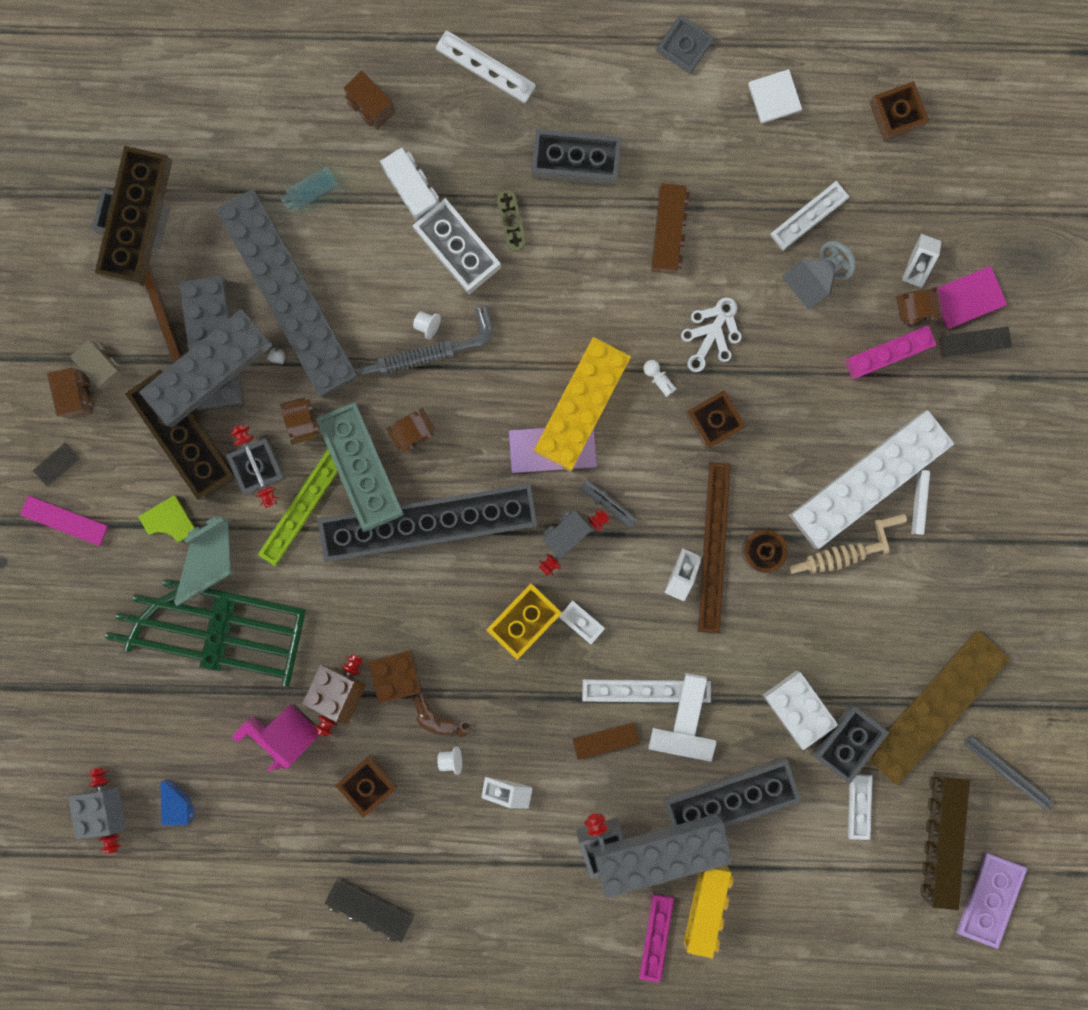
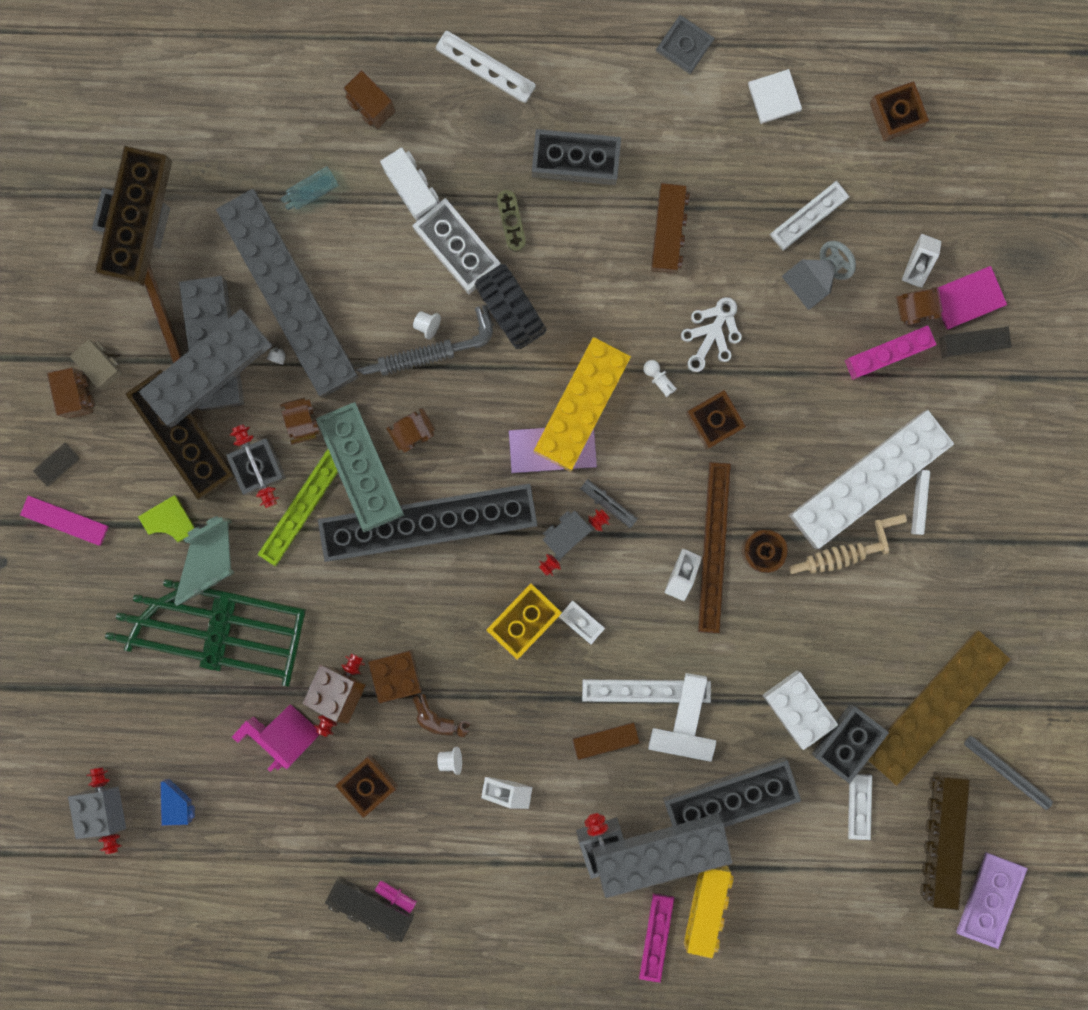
none -> dark pink axle [375,881,417,913]
none -> black tyre [475,264,547,349]

